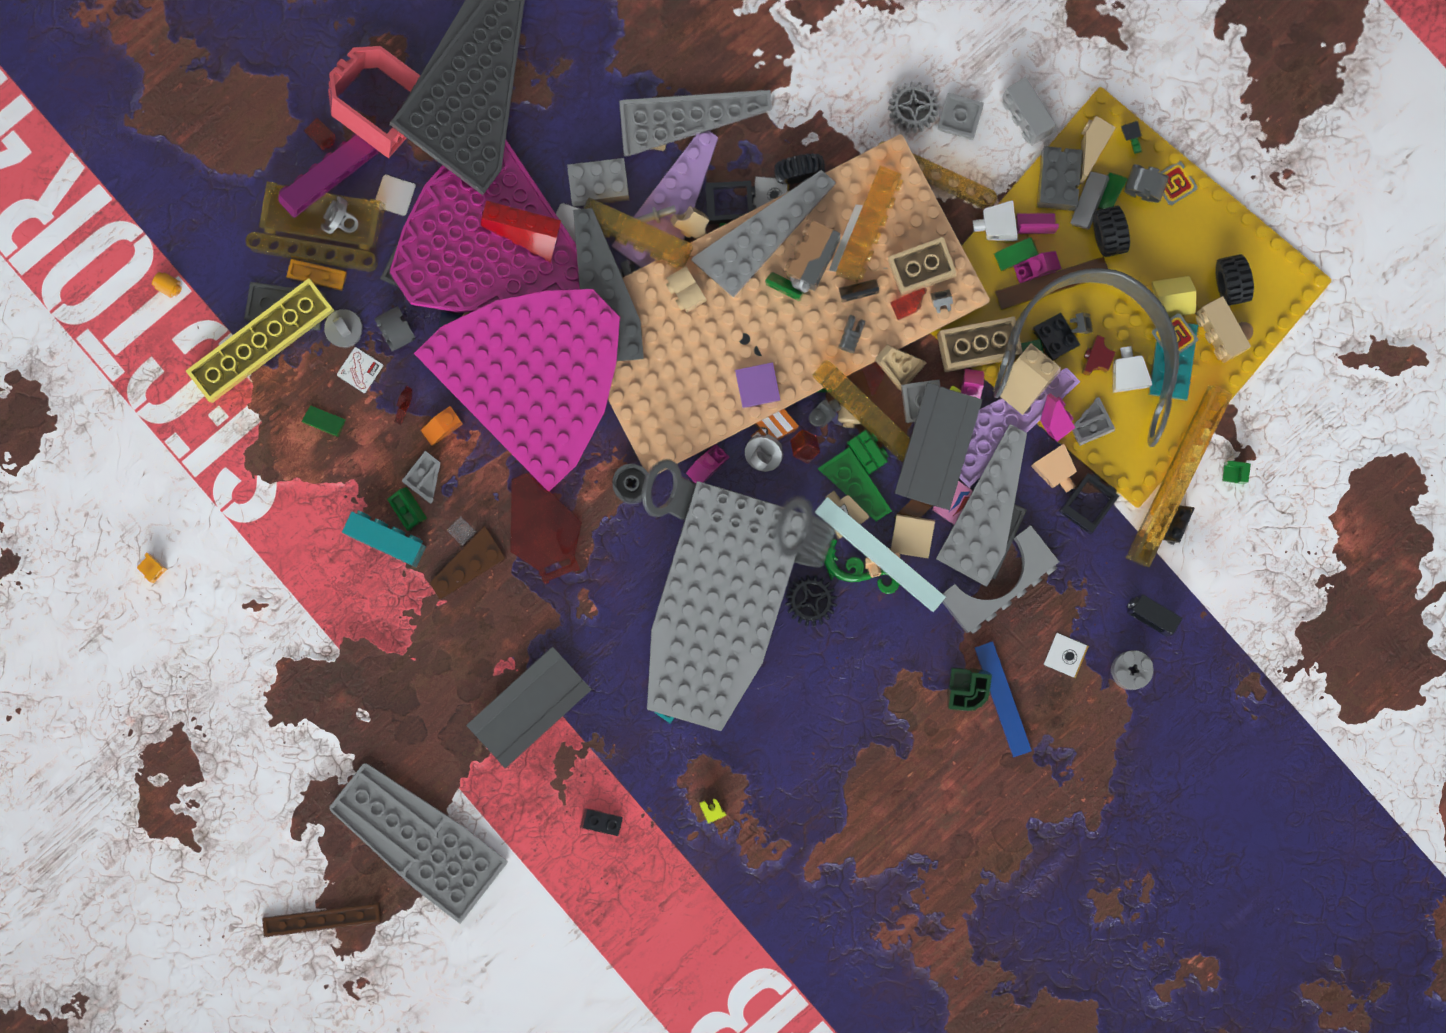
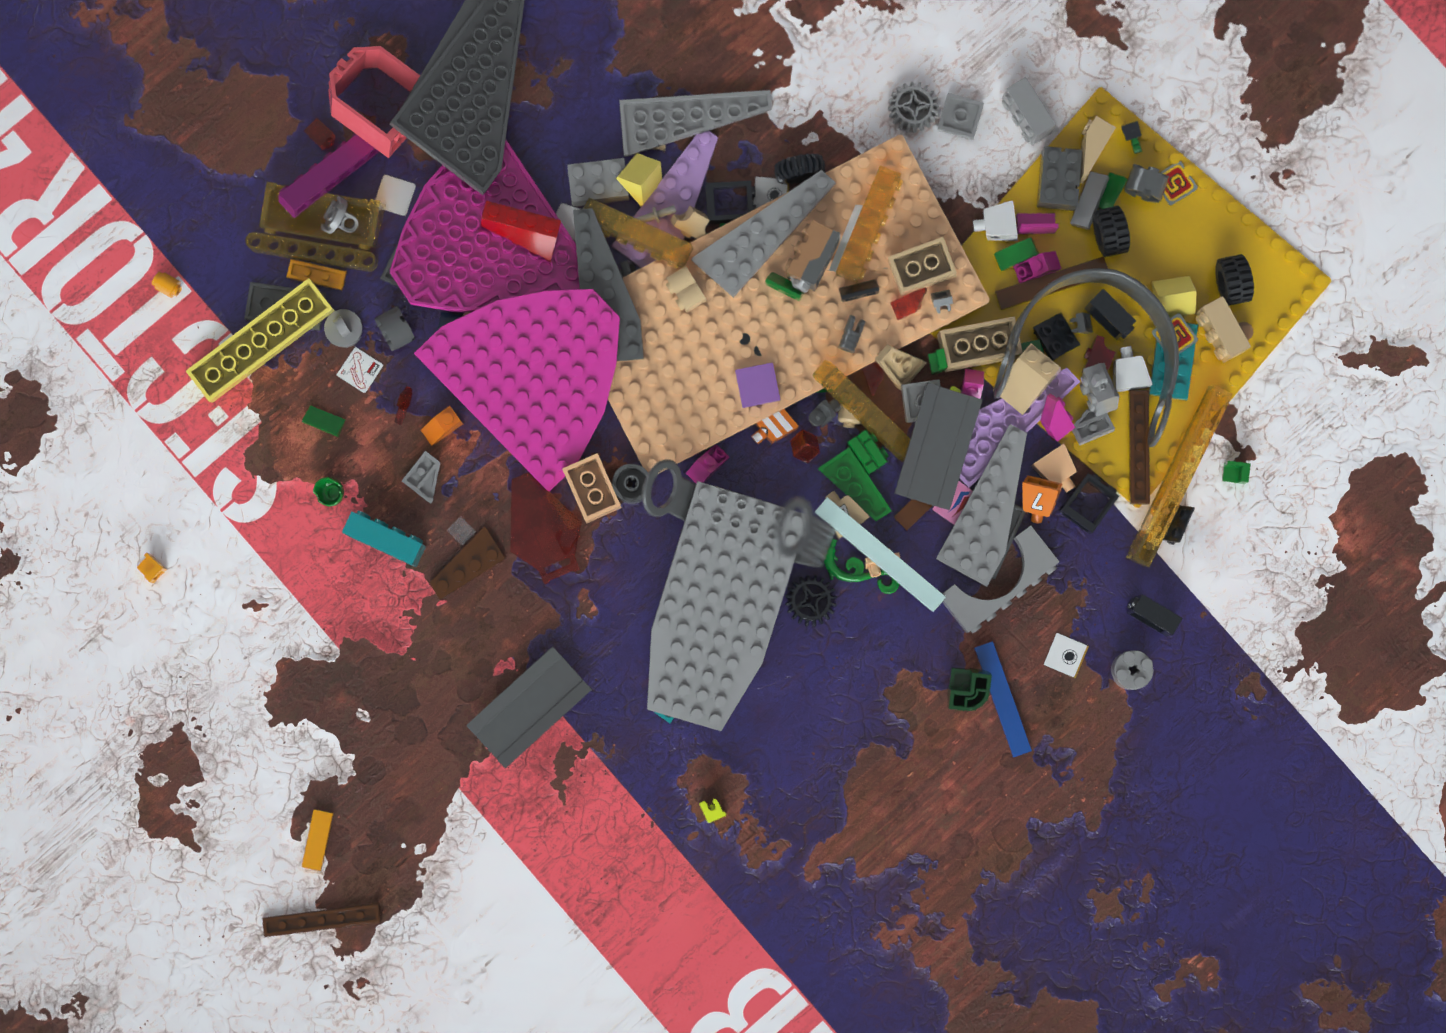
light grey wing [330,764,509,924] -> none
green slope [387,487,427,531] -> none
black plate [580,808,623,836] -> none
light grey tile [745,434,783,472] -> none
clear yellow beam [878,141,997,209] -> none
tan tile [891,514,935,558] -> none
none -> light orange tile [302,809,334,871]
none -> green hair [313,477,344,507]
none -> light nougat brick [562,453,621,523]
none -> light yellow slope [616,153,662,206]
none -> green slope [928,348,948,375]
none -> orange torso [1022,475,1063,524]
none -> light grey hinge [1080,363,1119,417]
none -> black window [1084,289,1136,340]
none -> reddish brown tile [1129,390,1150,505]

